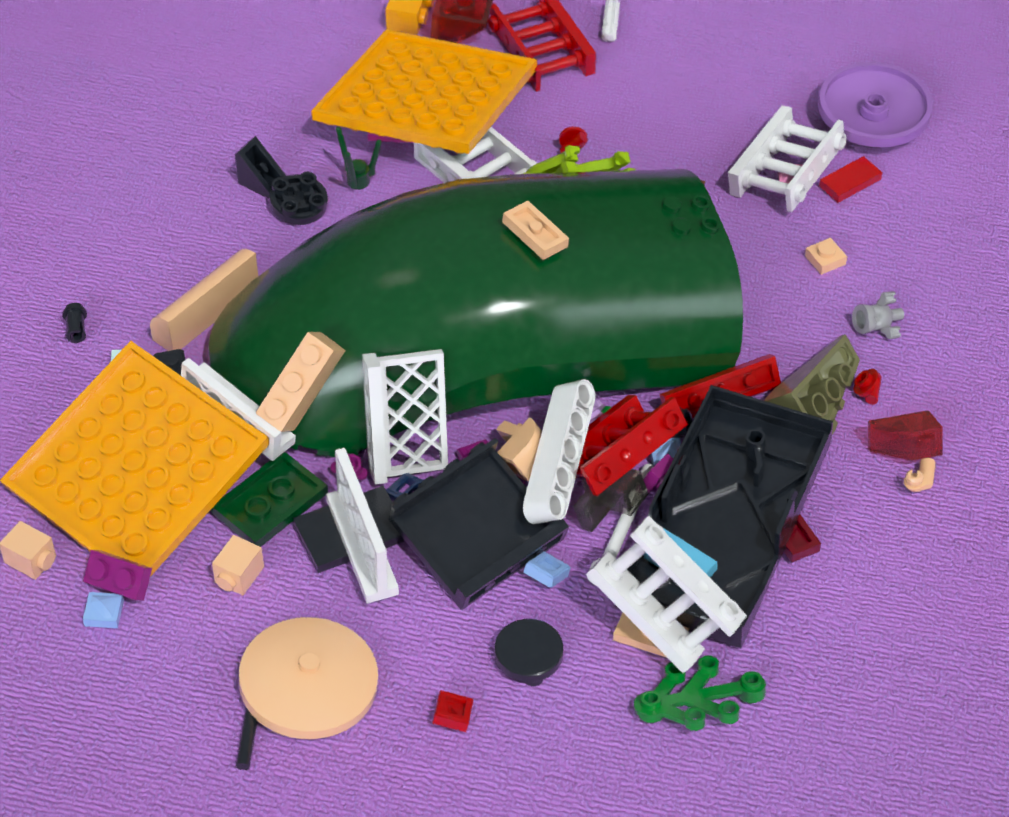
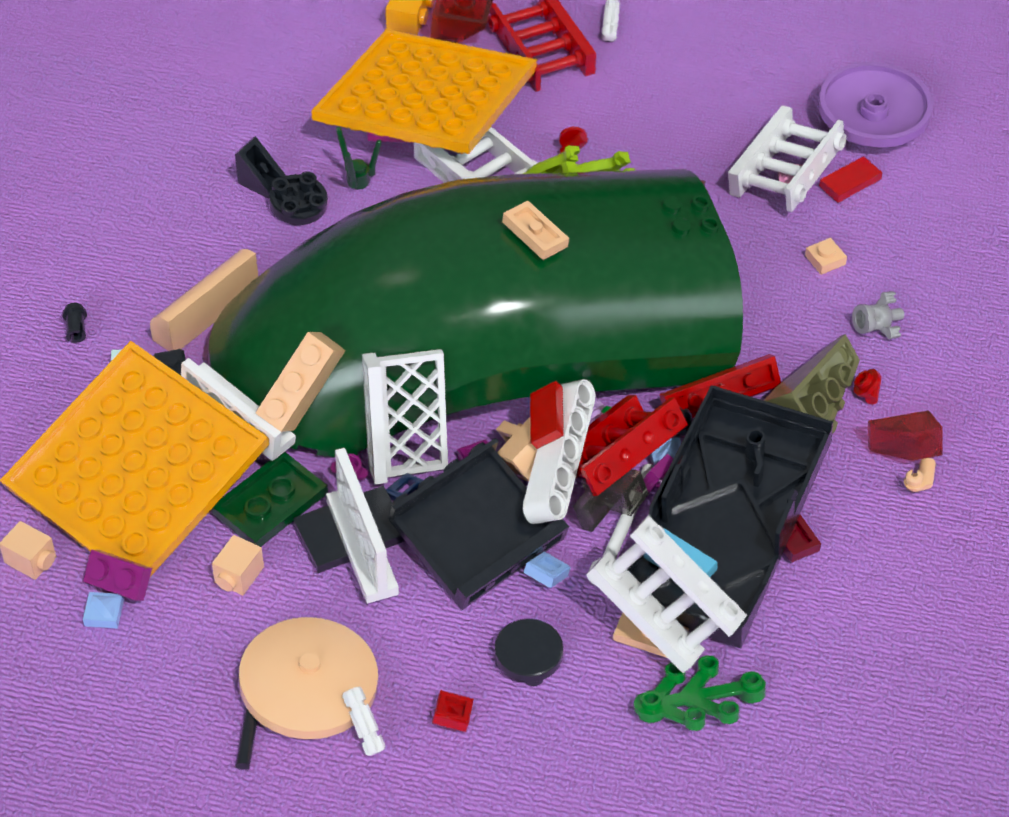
none -> white axle [343,687,385,756]
none -> red tile [530,381,564,449]

